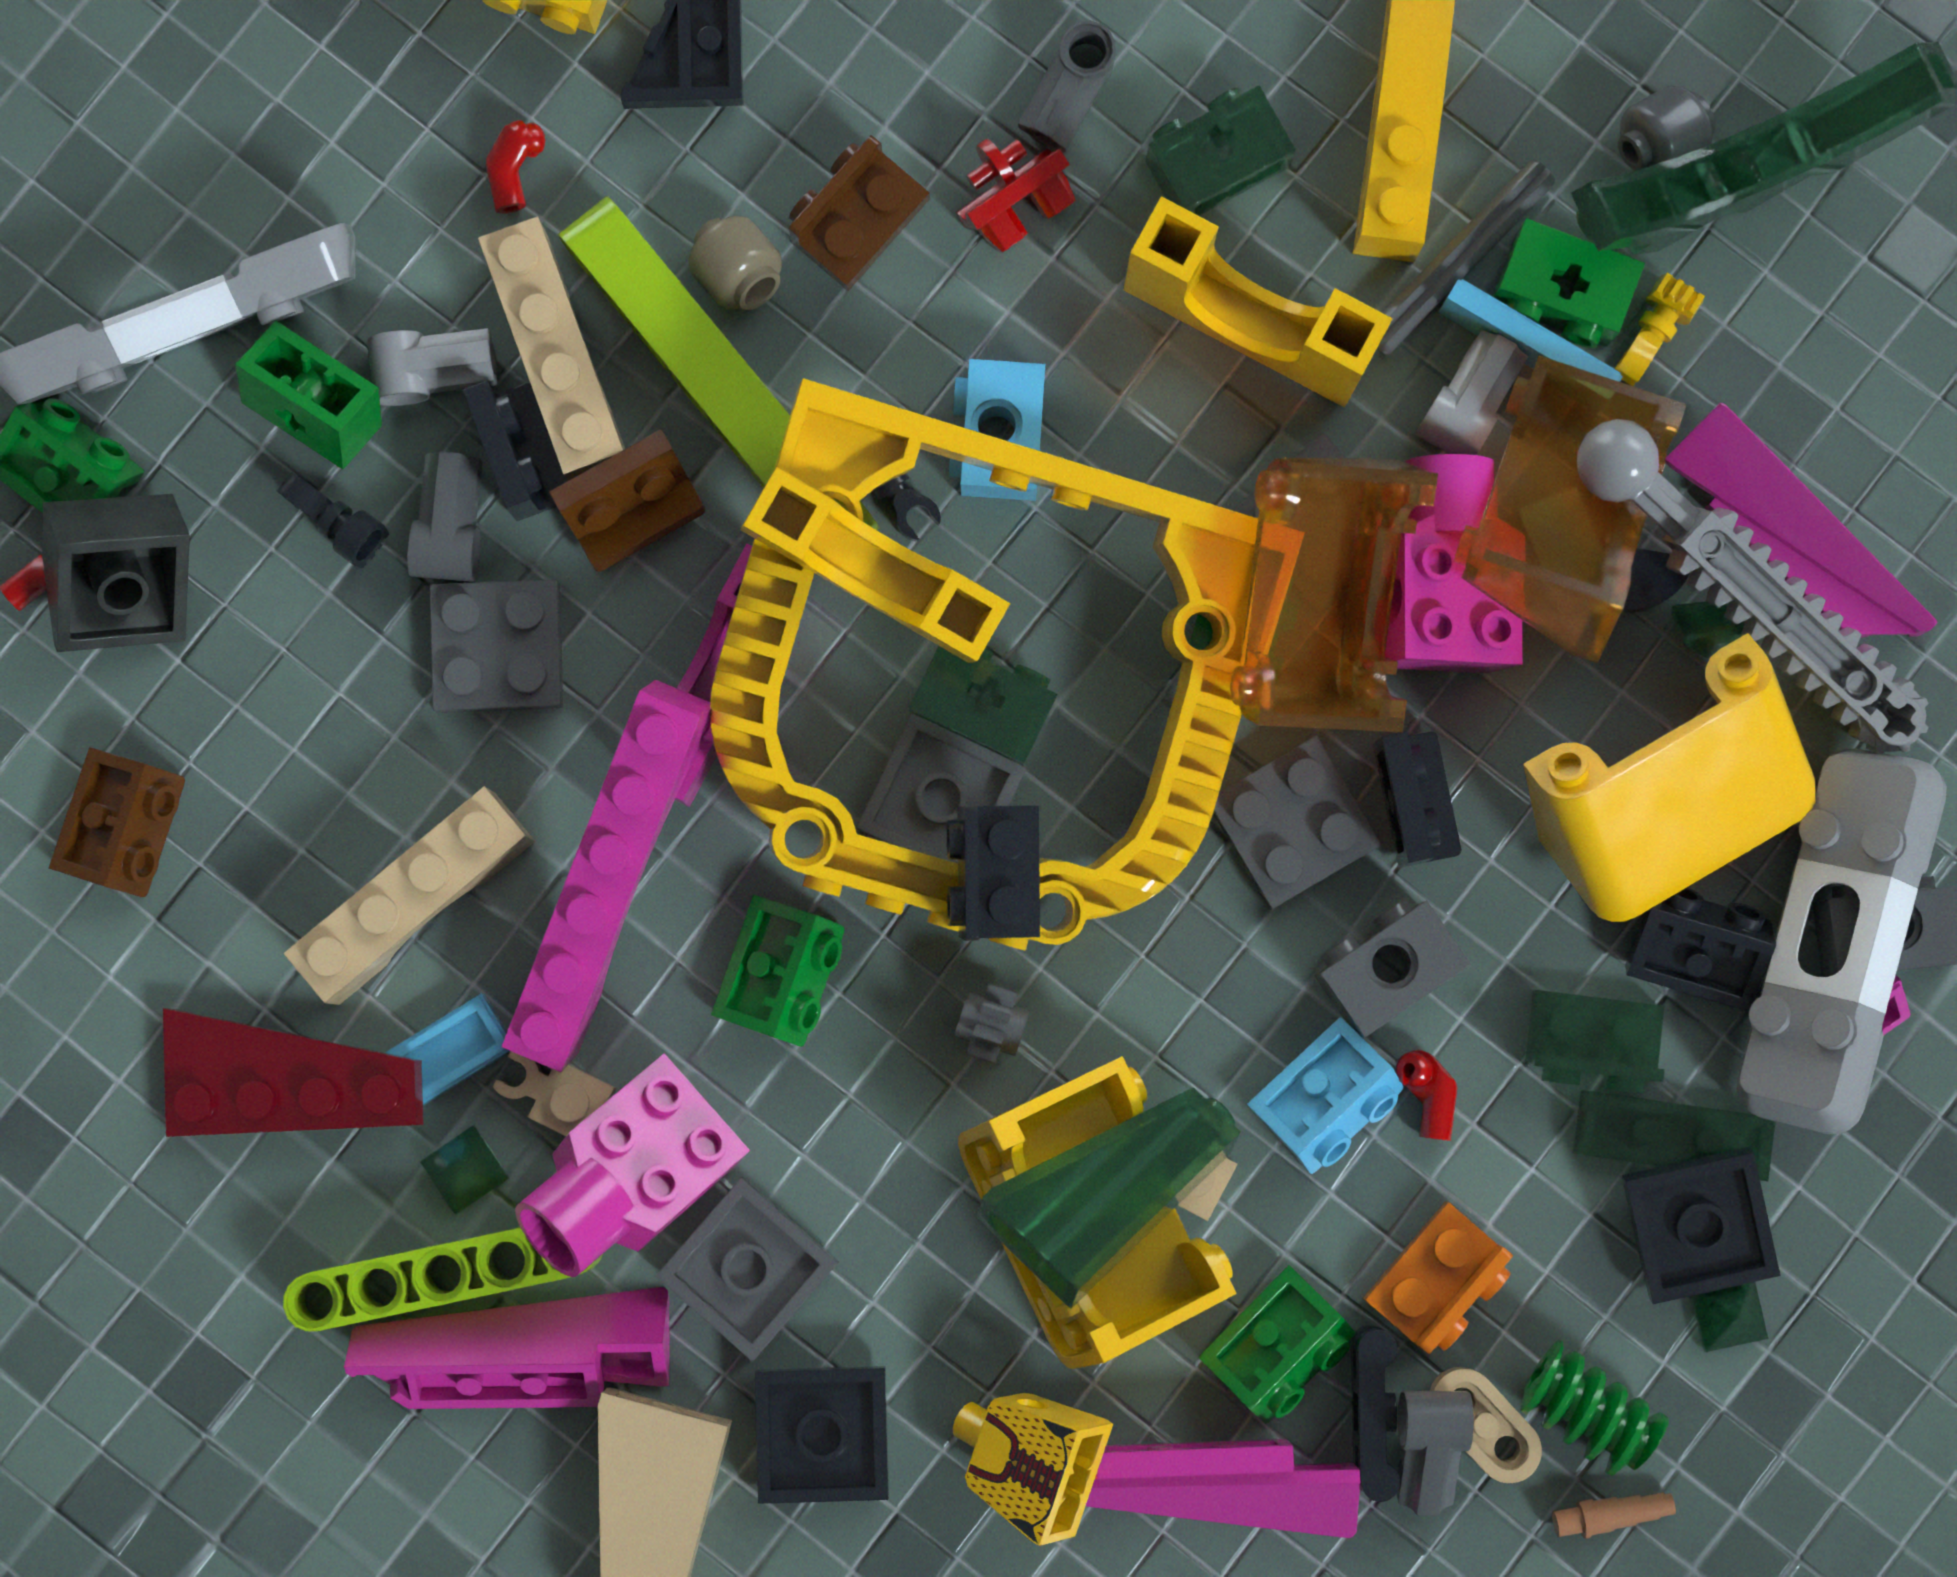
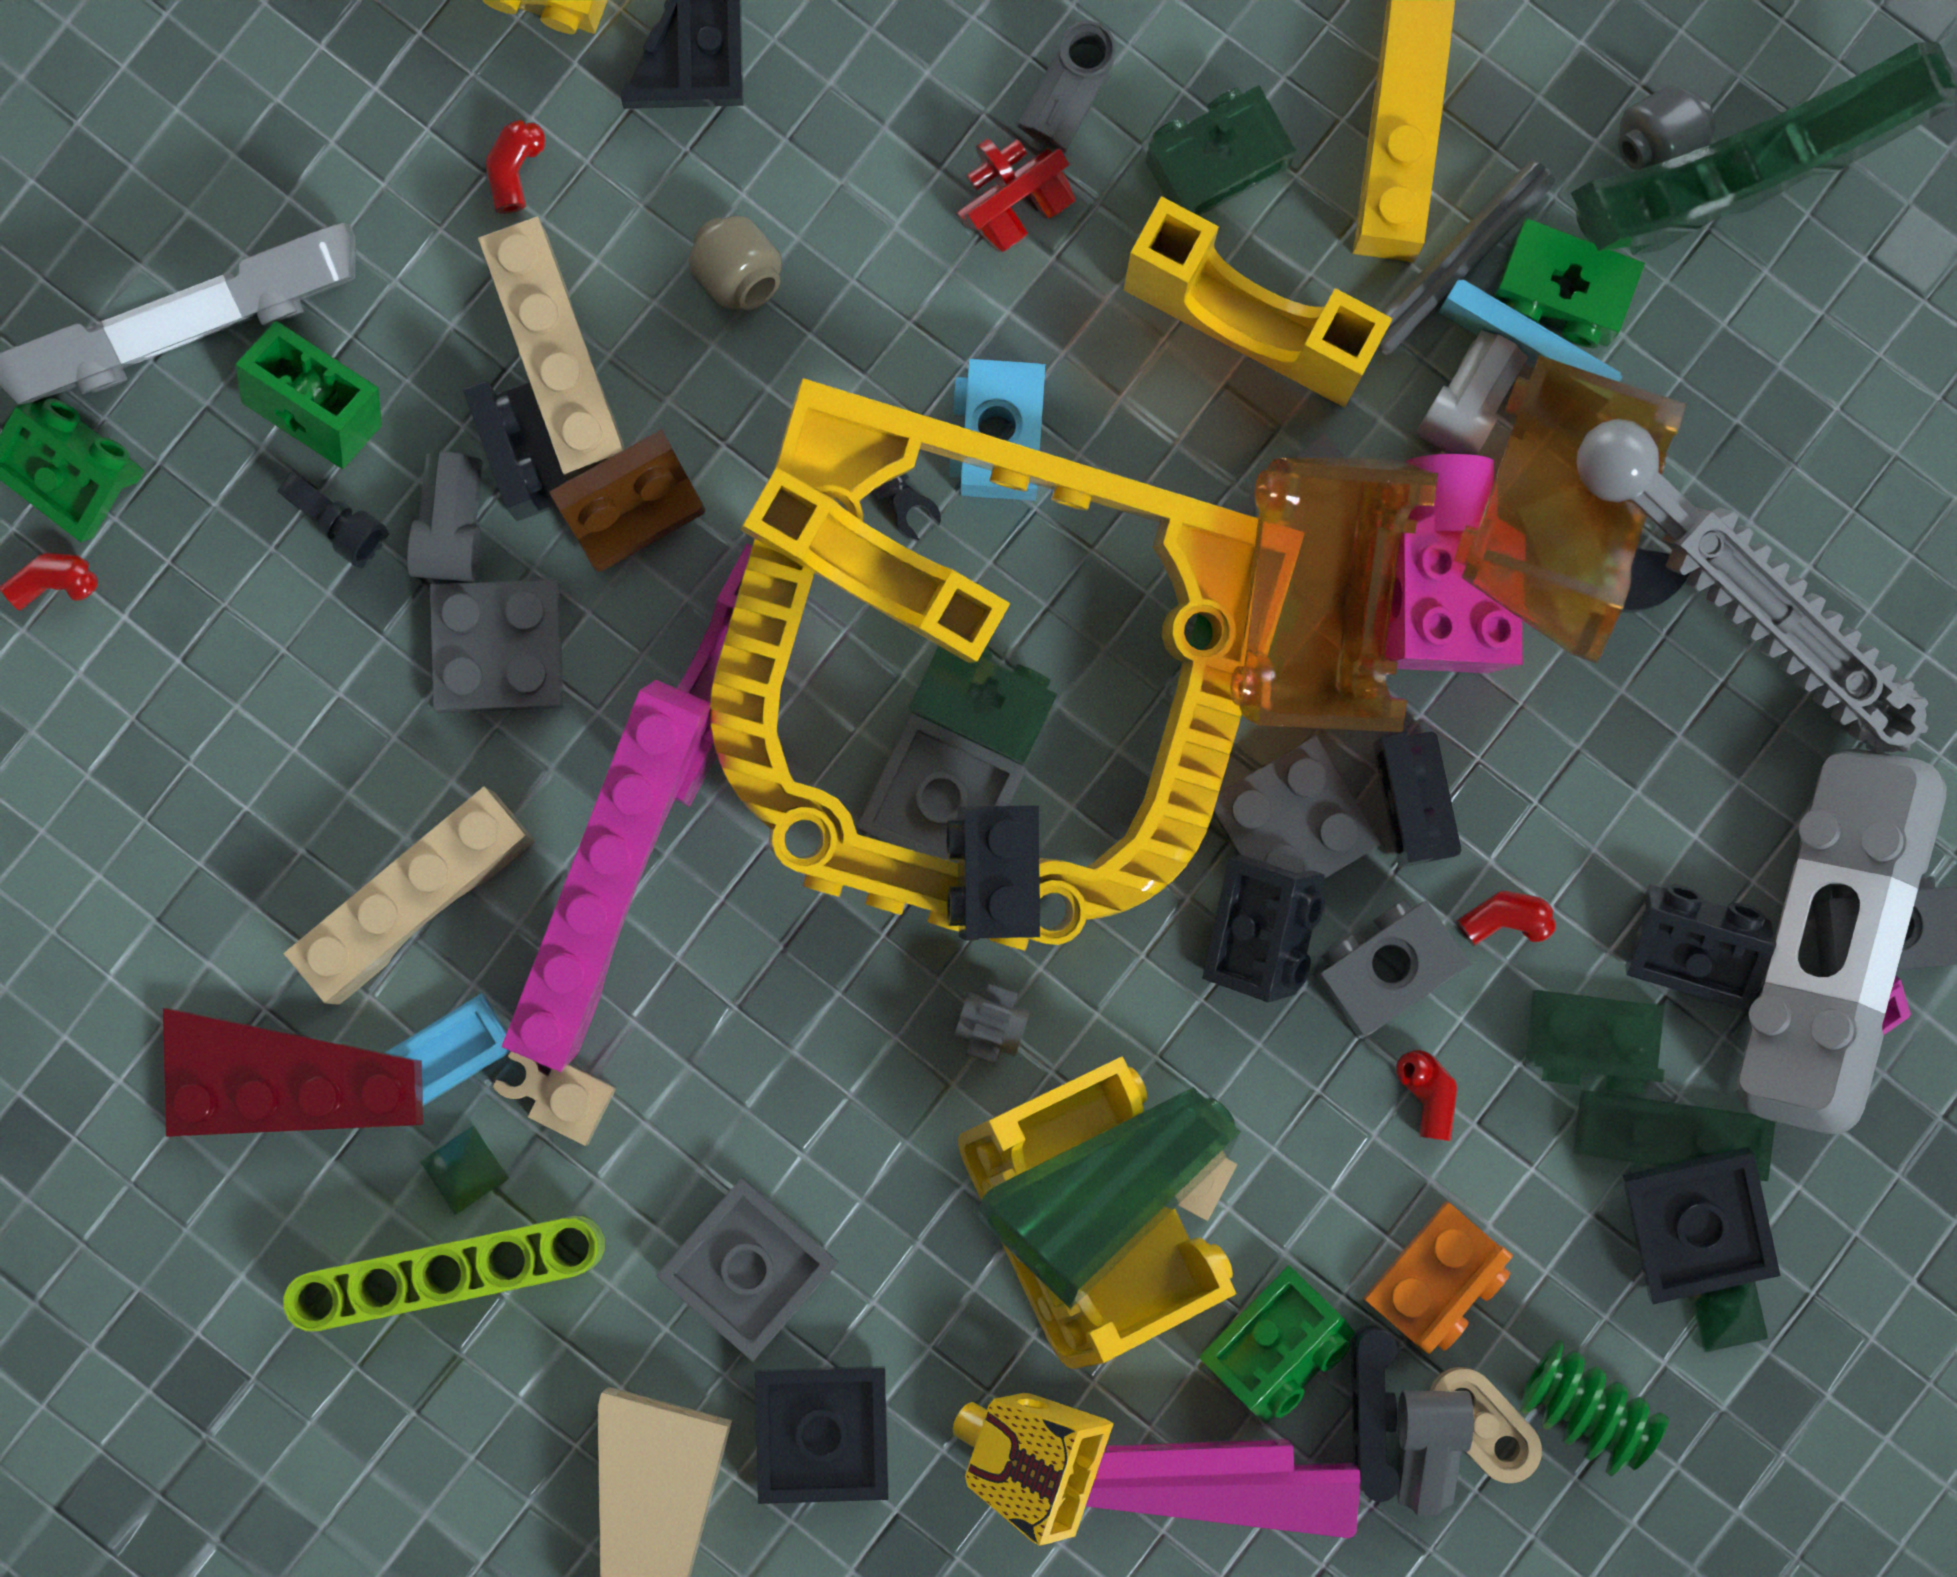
pearl dark grey slope [42,494,190,652] -> none
reddish brown bracket [49,747,185,897] -> none
dark pink wedge [344,1287,670,1409] -> none
light grey piece [367,328,498,406] -> none
brick [515,1053,750,1277] -> none
lime beam [558,196,880,530] -> none
green bracket [711,894,845,1047] -> none
reddish brown bracket [789,135,930,291] -> none
medium azure bracket [1247,1017,1404,1174] -> none
yellow windscreen [1523,633,1816,922] -> none
nougat animal [1552,1492,1676,1539] -> none
yellow piece [1615,272,1705,386] -> none
dark pink wedge [1663,403,1937,638] -> none
clear green slope [1671,601,1745,659] -> none
none -> black bracket [1202,855,1325,1003]
none -> red arm [1456,890,1556,947]

